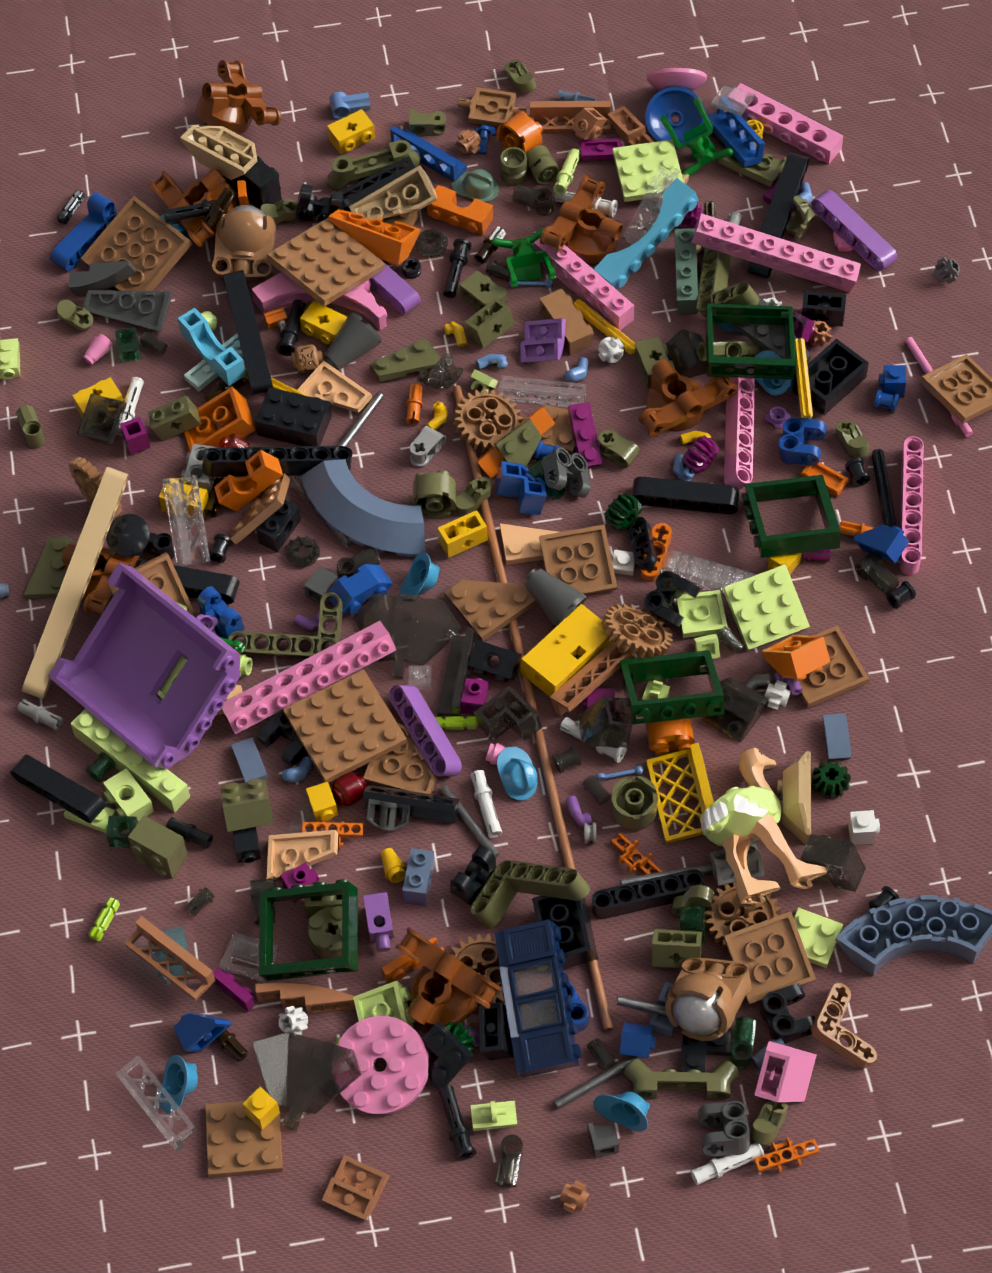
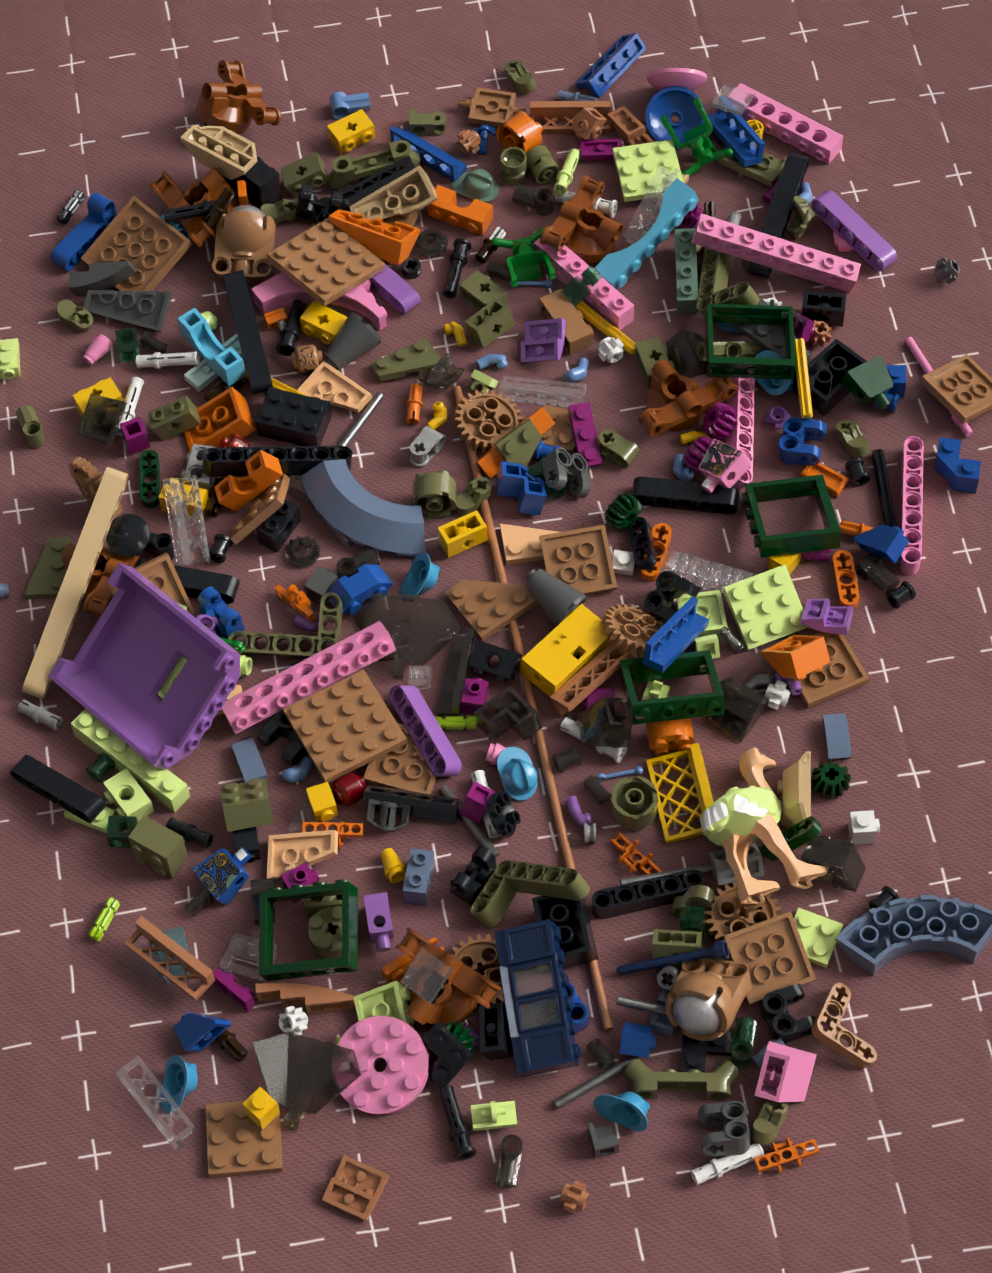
none -> white pin [136,351,200,369]
none -> dark green beam [139,450,160,508]
none -> torso [192,847,251,905]
none -> orange piece [274,584,317,624]
none -> olive brick [280,152,330,198]
none -> clear piece [401,948,453,1004]
none -> magenta panel [458,781,495,823]
none -> black dish [488,791,521,838]
none -> clear green plate [561,266,601,307]
none -> blue fence [575,33,647,98]
none -> dark blue piece [616,940,729,975]
none -> blue fence [643,597,709,673]
none -> flat silver bush [657,966,680,990]
none -> torso [699,439,753,493]
none -> magenta gear [702,402,738,440]
none -> dark green beam [762,816,822,861]
none -> medium lavender slope [801,599,853,634]
none -> orange beam [832,550,860,610]
none -> dark green torso [841,355,894,410]
none -> blue brick [934,437,981,493]

